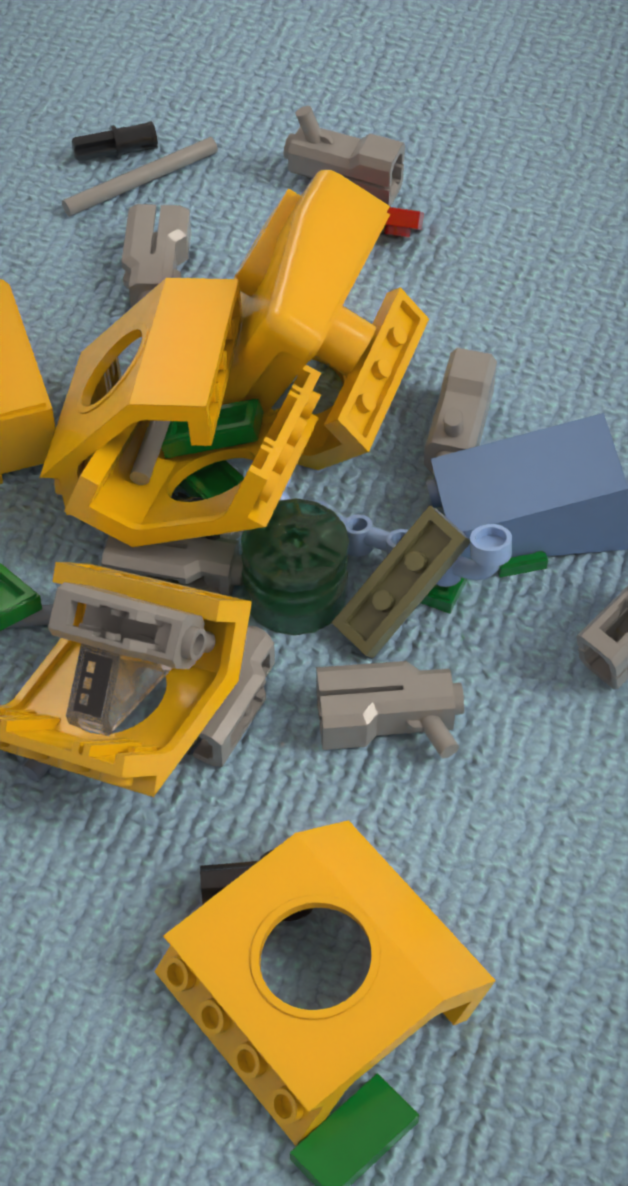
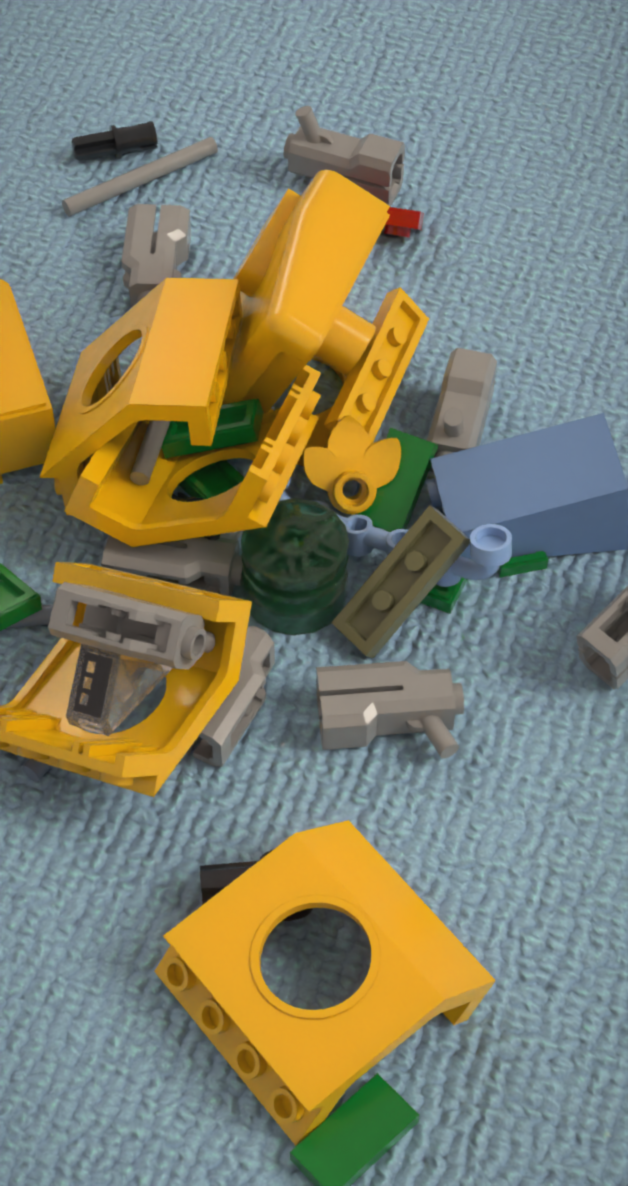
none -> yellow plate [303,415,401,514]
none -> green tile [357,427,438,532]

